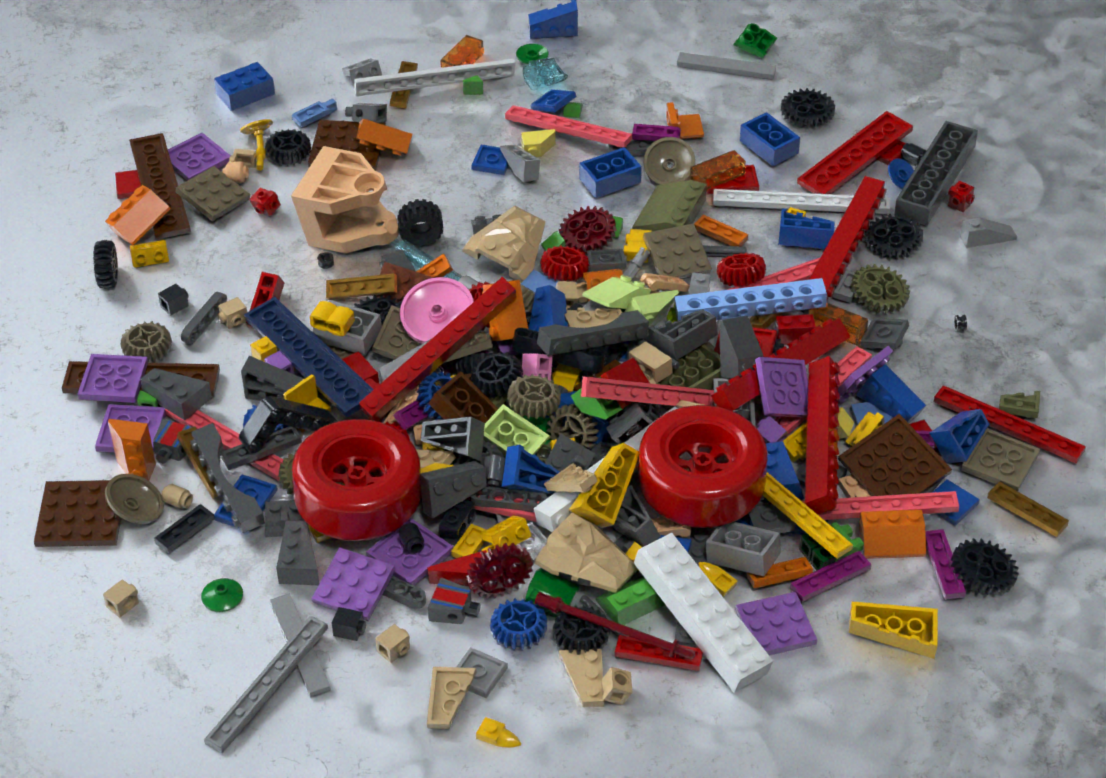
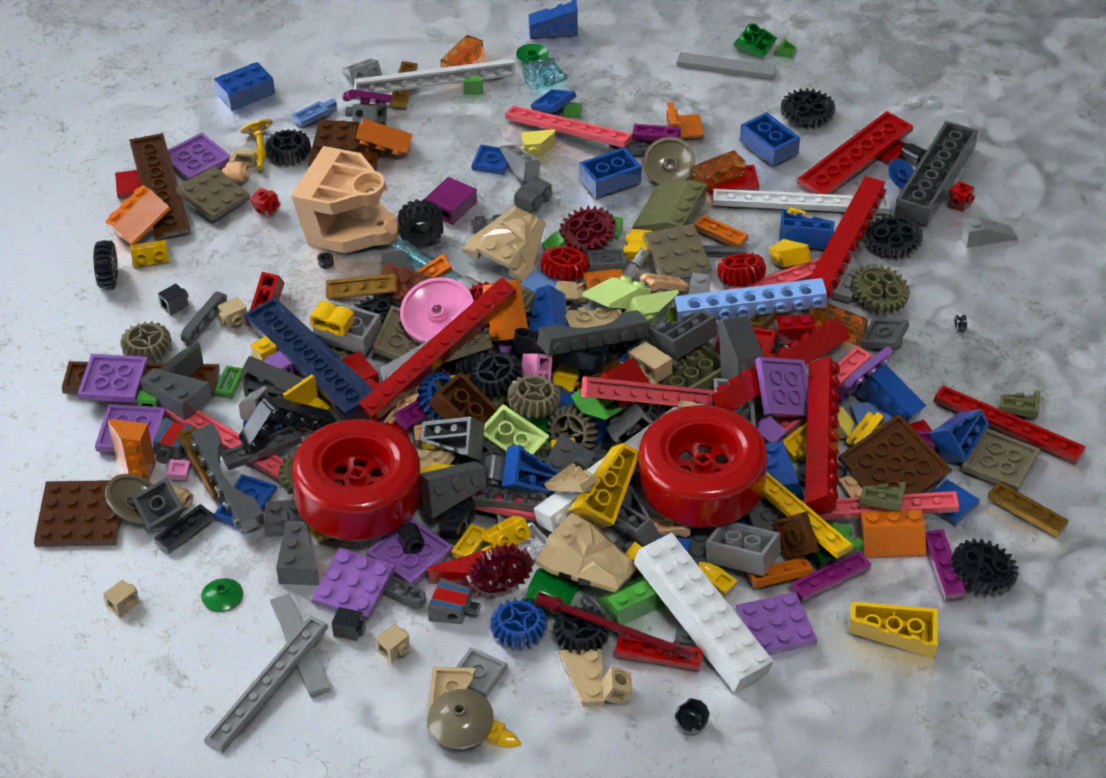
none -> dark grey slope [131,477,184,531]
none -> dark grey slope [159,342,204,377]
none -> bright pink plate [167,460,191,481]
none -> bright green tile [215,365,242,399]
none -> light grey slope [239,386,268,422]
none -> magenta plate [342,89,392,104]
none -> magenta brick [424,177,477,225]
none -> dark tan dish [427,689,494,749]
none -> dark grey brick [514,176,553,213]
none -> black hair [674,698,710,734]
none -> yellow slope [768,239,812,267]
none -> bright green slope [773,38,796,58]
none -> reddish brown tile [773,511,820,560]
none -> olive wing [860,482,906,511]

